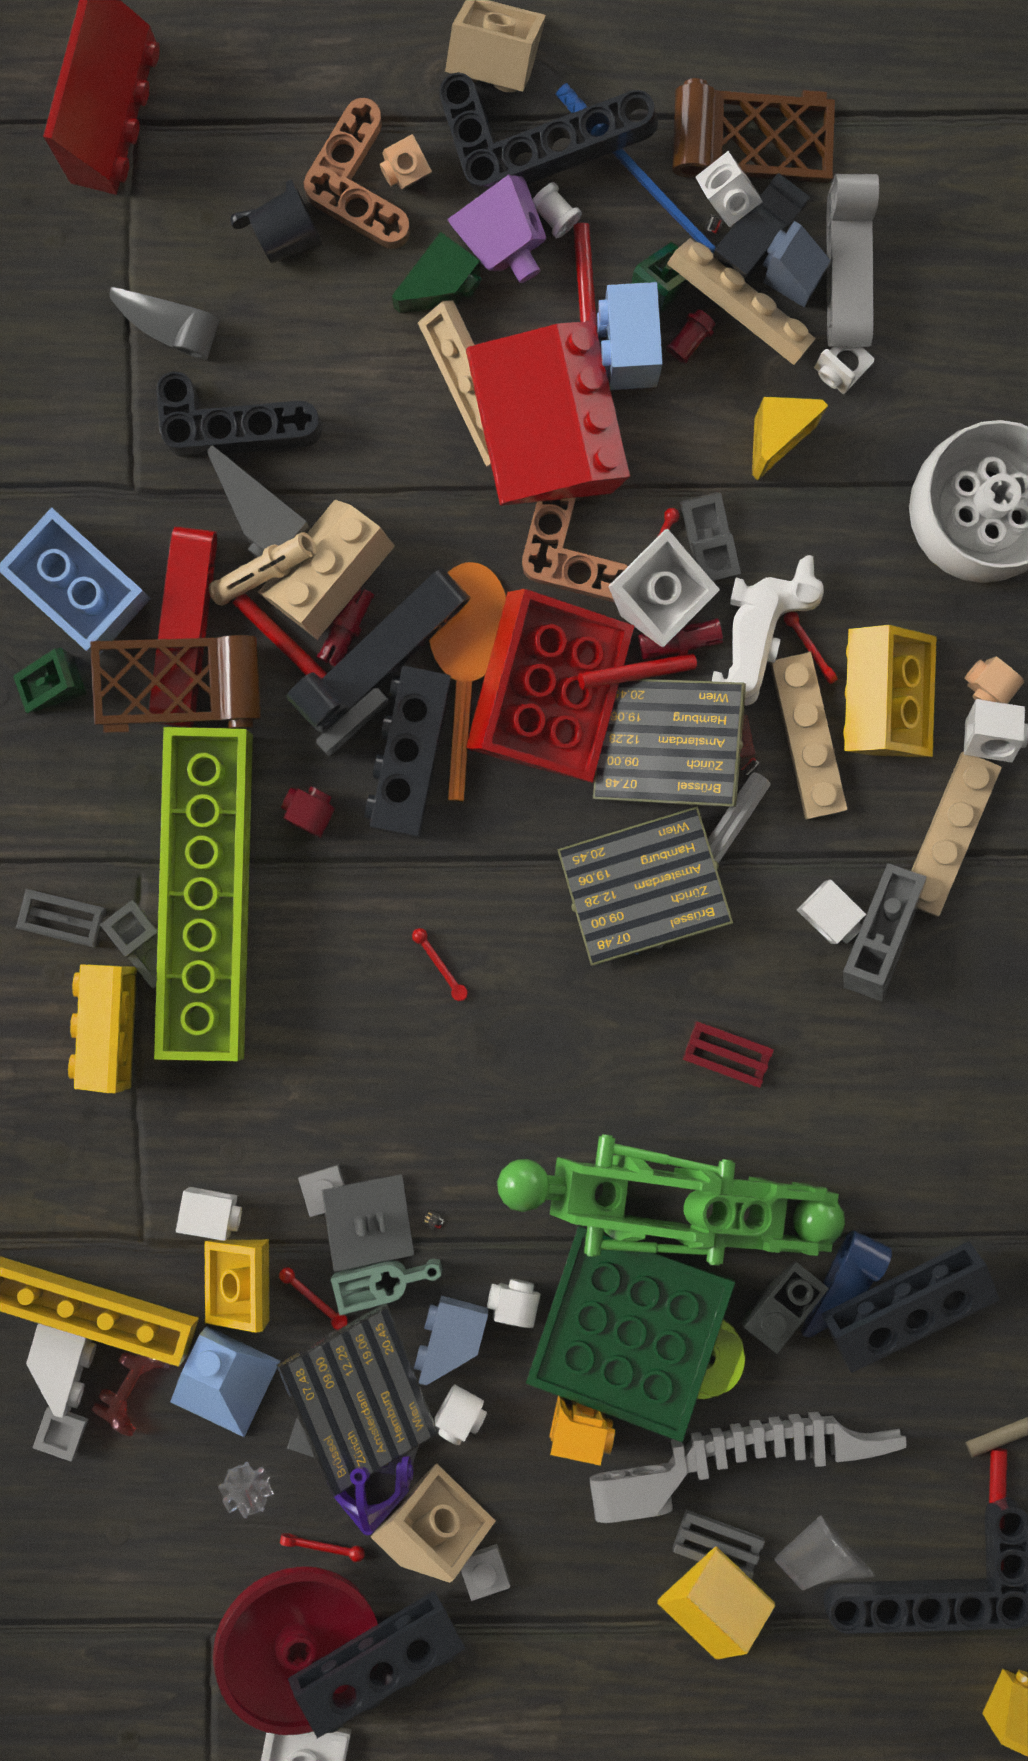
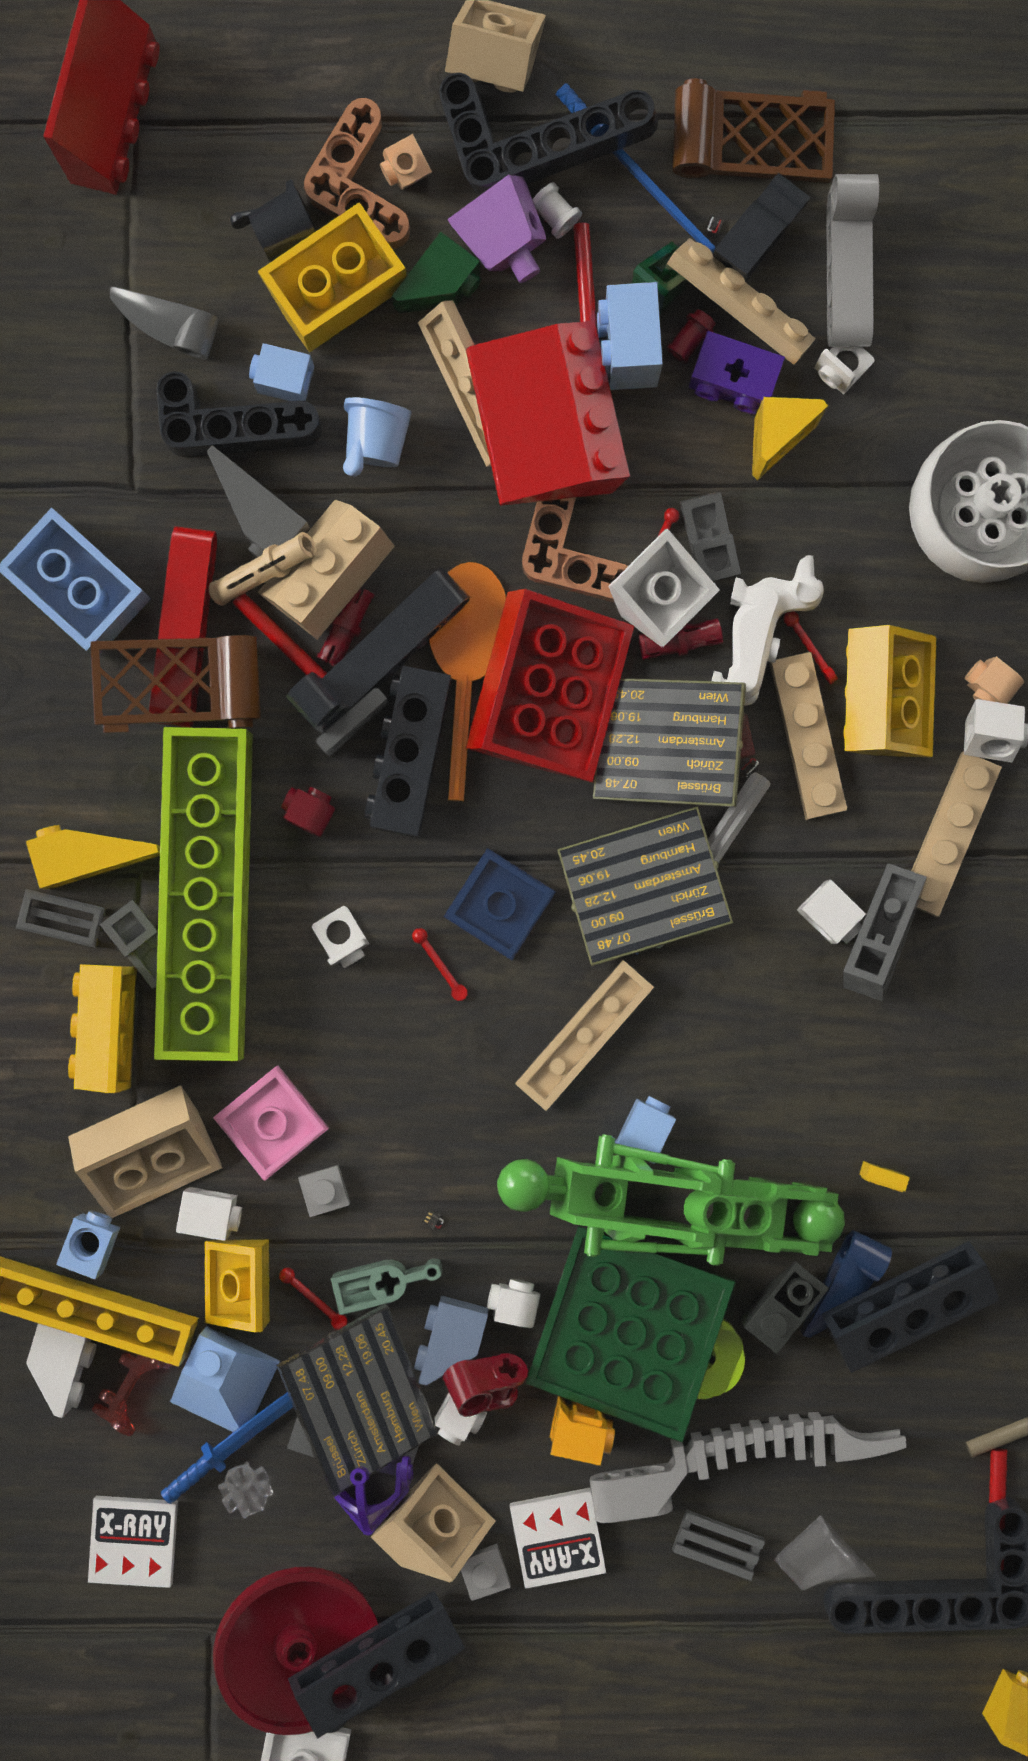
dark green slope [13,648,87,714] -> none
light grey plate [33,1407,88,1461] -> none
red hinge [280,1533,365,1562] -> none
dark grey piece [321,1174,414,1272] -> none
red bar [578,654,697,690] -> none
yellow slope [658,1546,775,1660] -> none
dark red tile [682,1021,774,1088] -> none
white brick [696,151,763,227] -> none
sand blue slope [763,221,831,307] -> none
none -> yellow slope [26,825,160,890]
none -> light blue brick [56,1210,120,1279]
none -> tan slope [68,1085,222,1218]
none -> tile [88,1496,178,1588]
none -> blue sword [161,1391,295,1504]
none -> bright pink tile [213,1065,329,1181]
none -> light blue brick [249,343,314,401]
none -> yellow slope [258,202,407,353]
none -> white bracket [312,906,370,968]
none -> light blue hat [343,398,412,477]
none -> dark blue tile [443,848,556,960]
none -> dark red piece [443,1353,528,1417]
none -> tile [510,1488,606,1589]
none -> tan plate [515,960,654,1111]
none -> light blue brick [615,1096,676,1164]
none -> dark purple brick [689,331,785,414]
none -> yellow tile [859,1161,910,1192]

